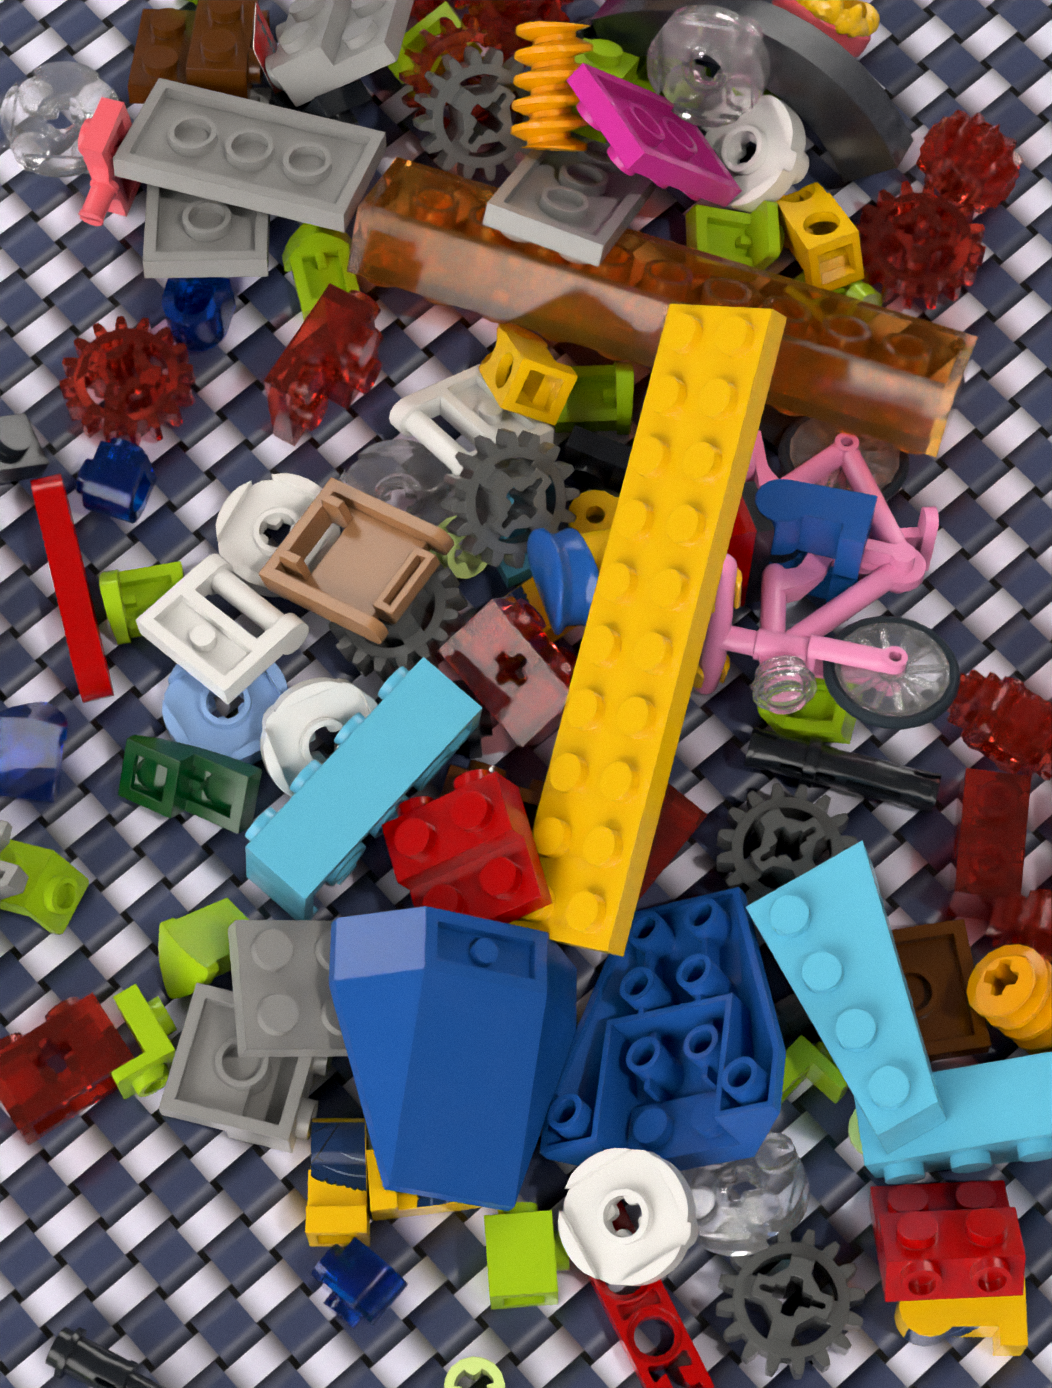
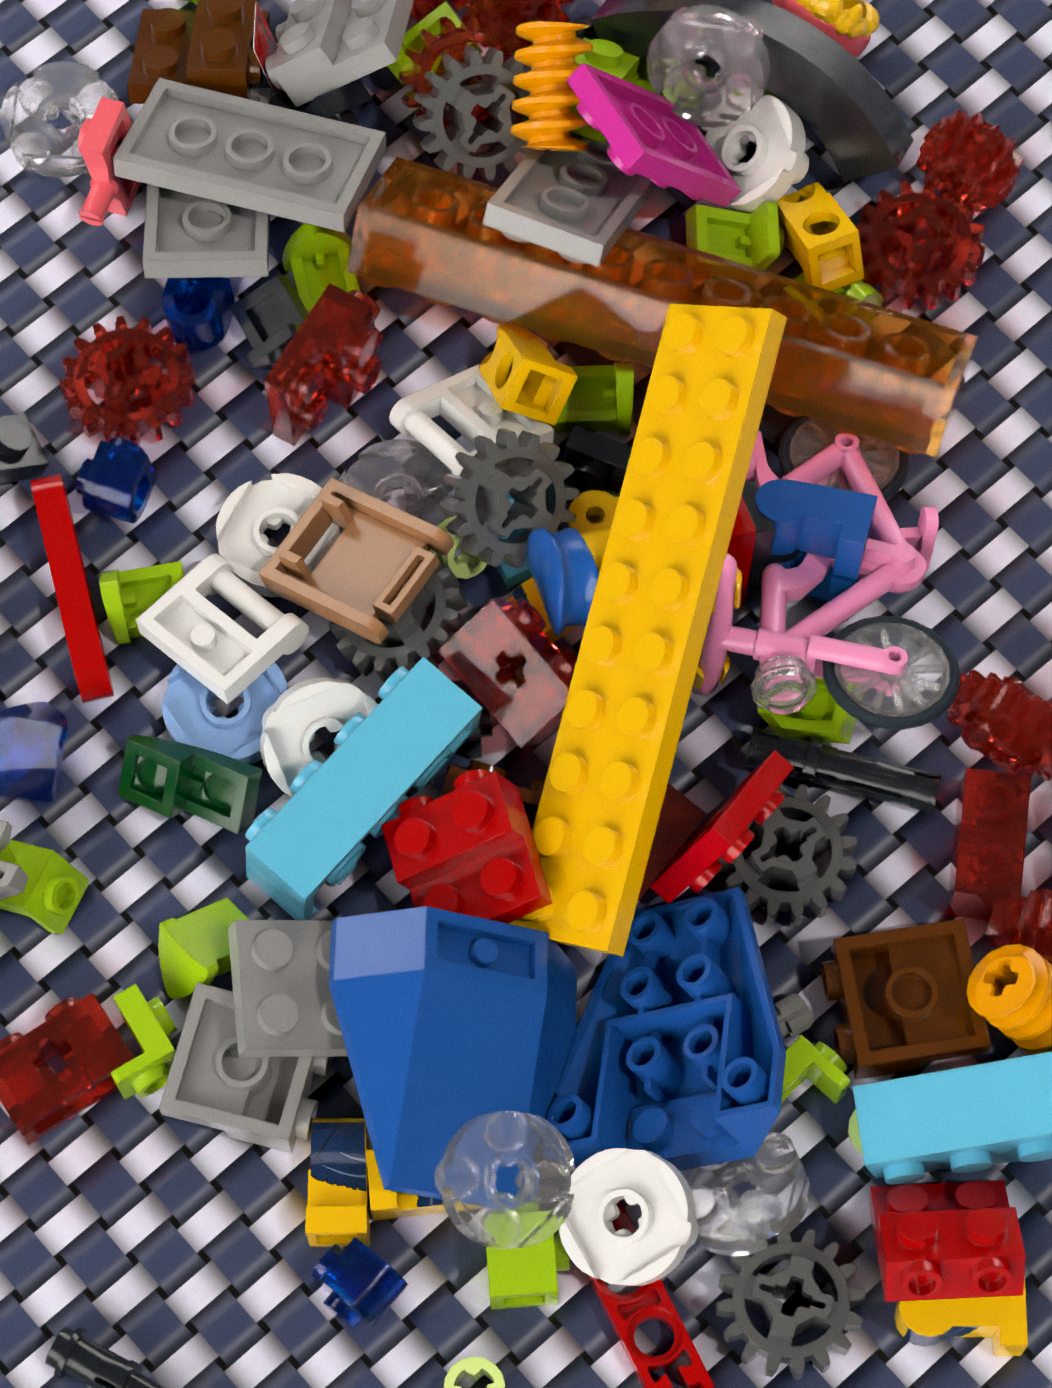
medium azure wedge [746,840,947,1154] -> none
none -> black bracket [230,274,322,372]
none -> clear plate [434,1110,575,1249]
none -> red plate [650,750,794,904]

